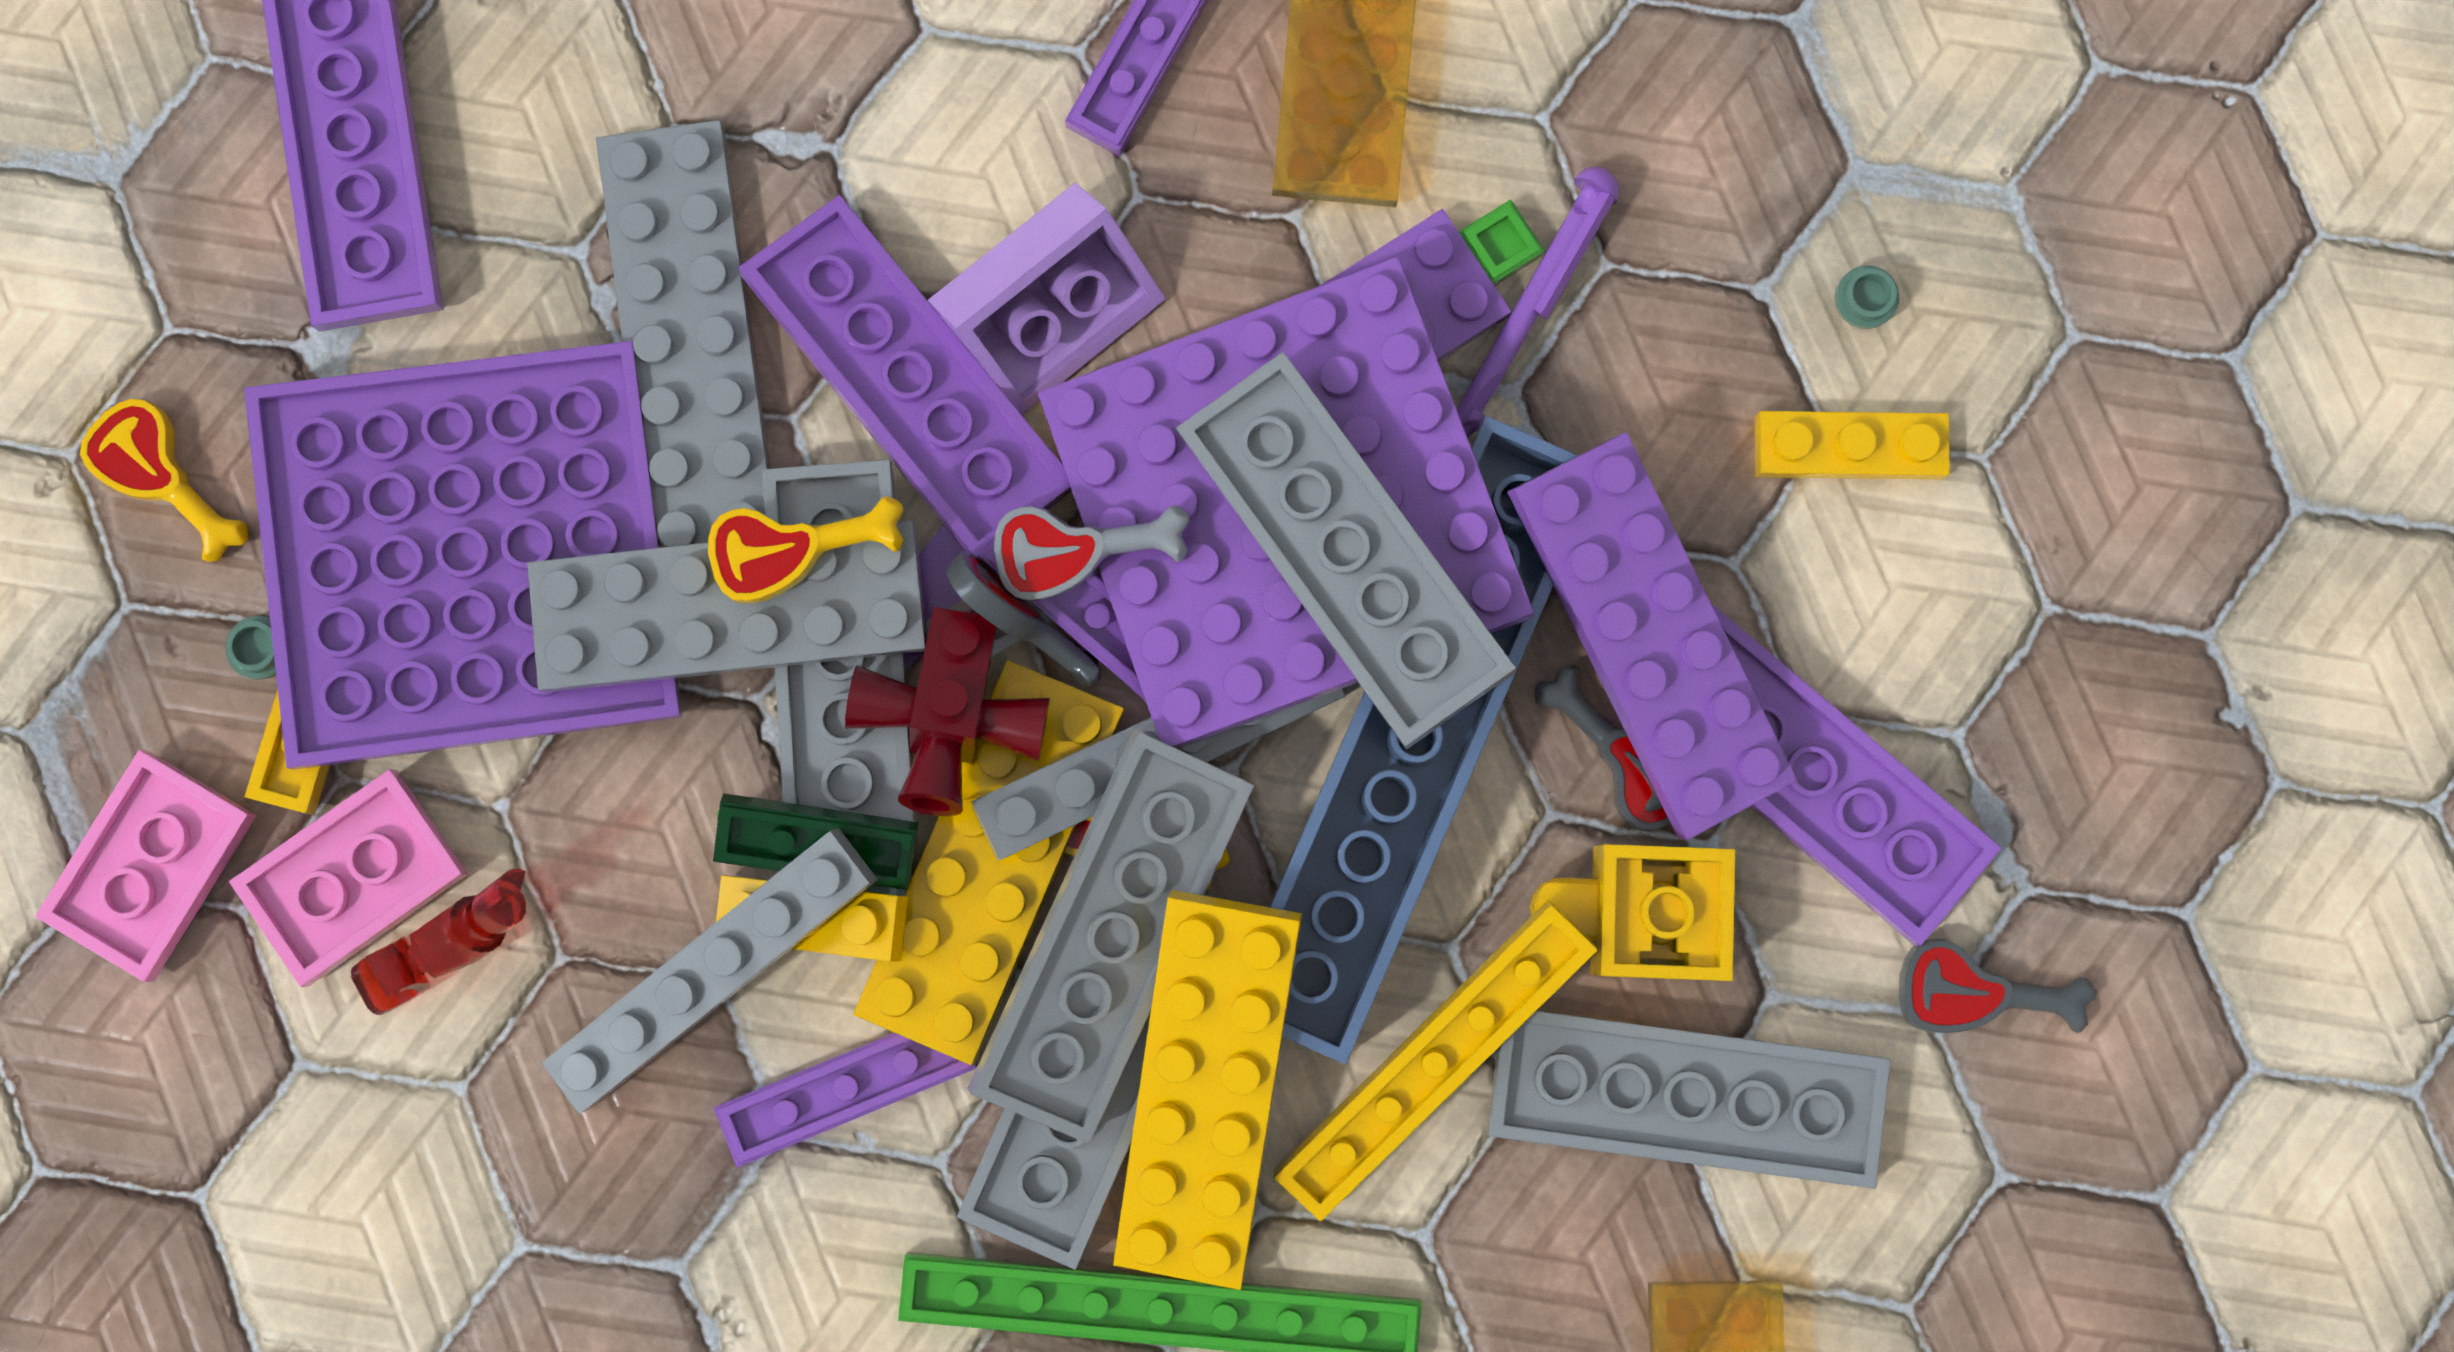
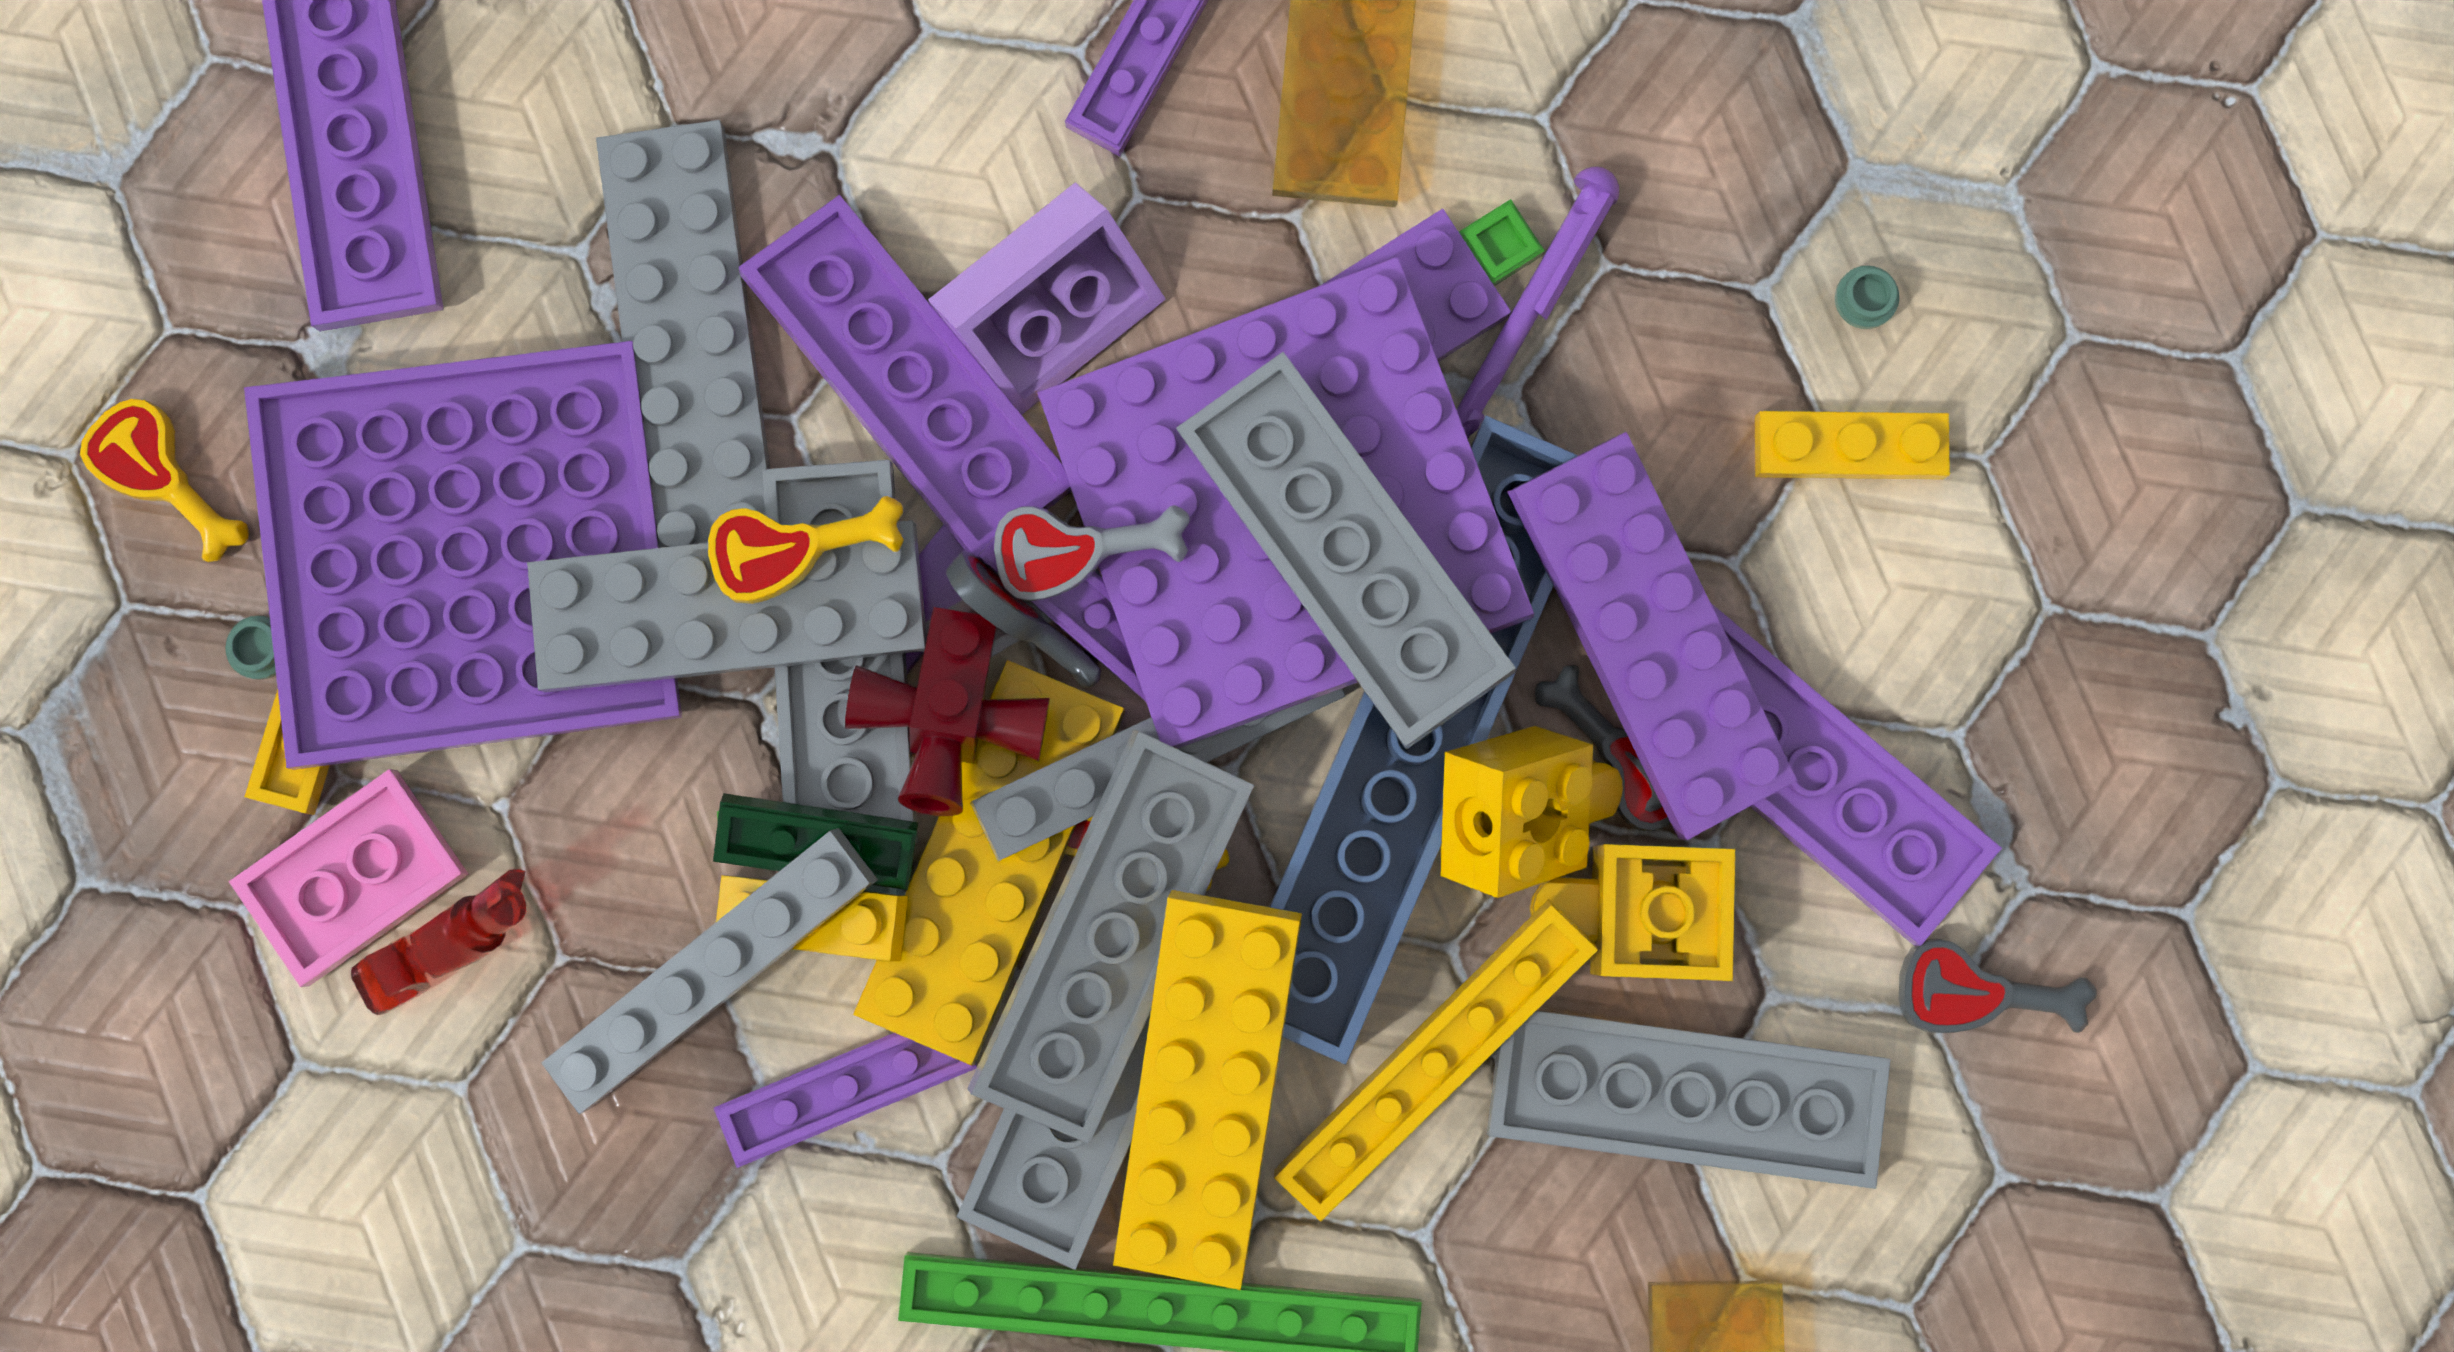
bright pink plate [35,750,257,982] -> none
none -> yellow brick [1440,726,1623,898]

